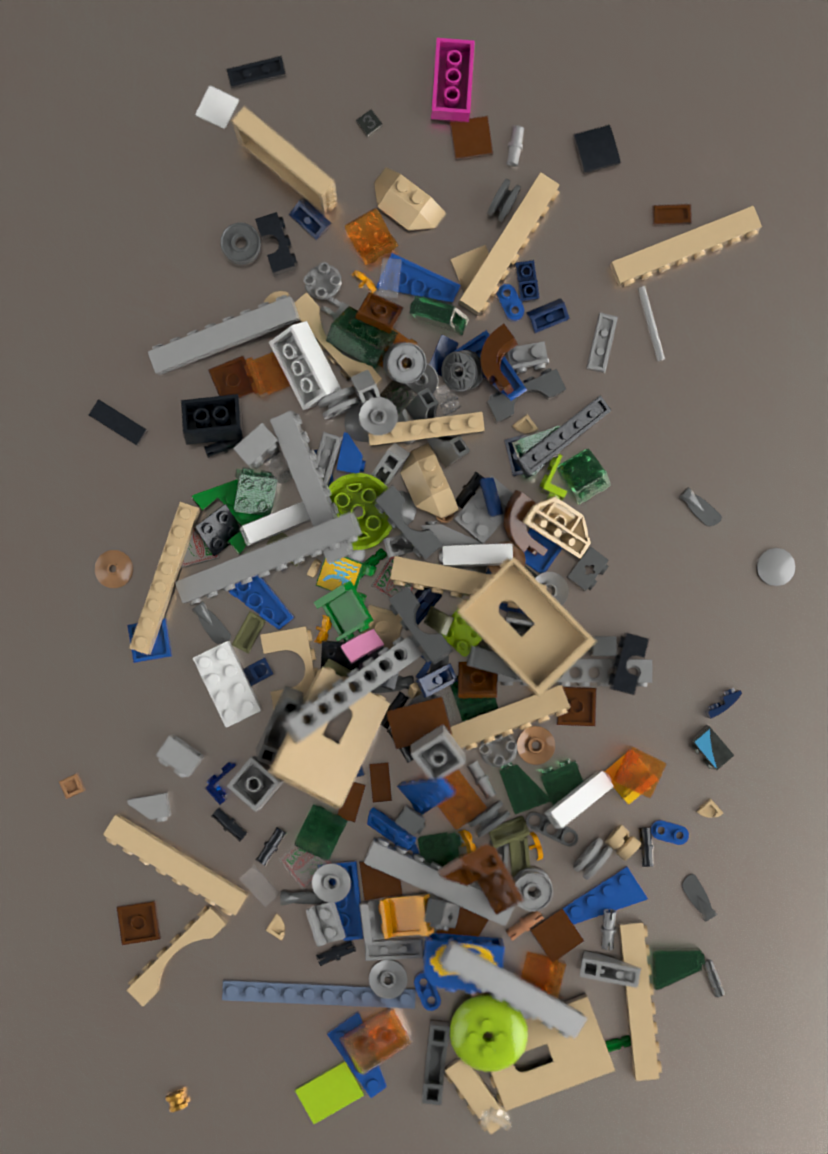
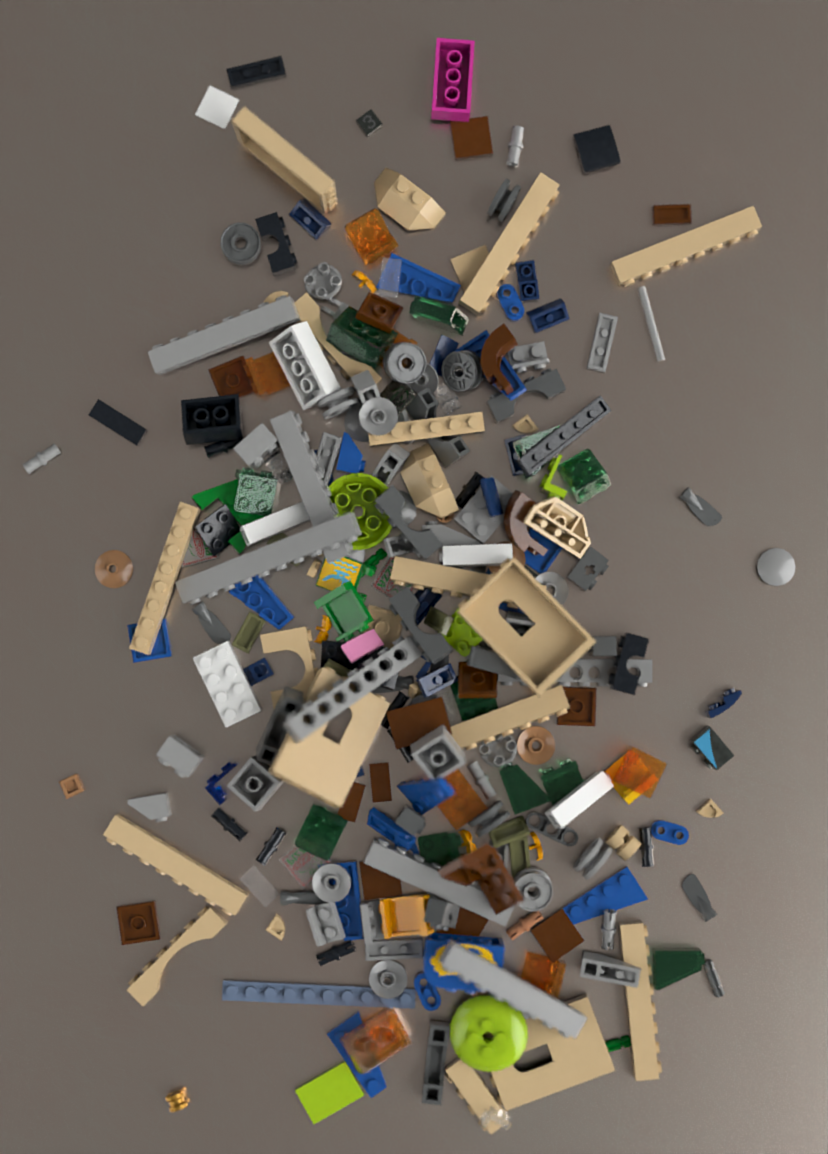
none -> light grey pin [22,443,61,474]

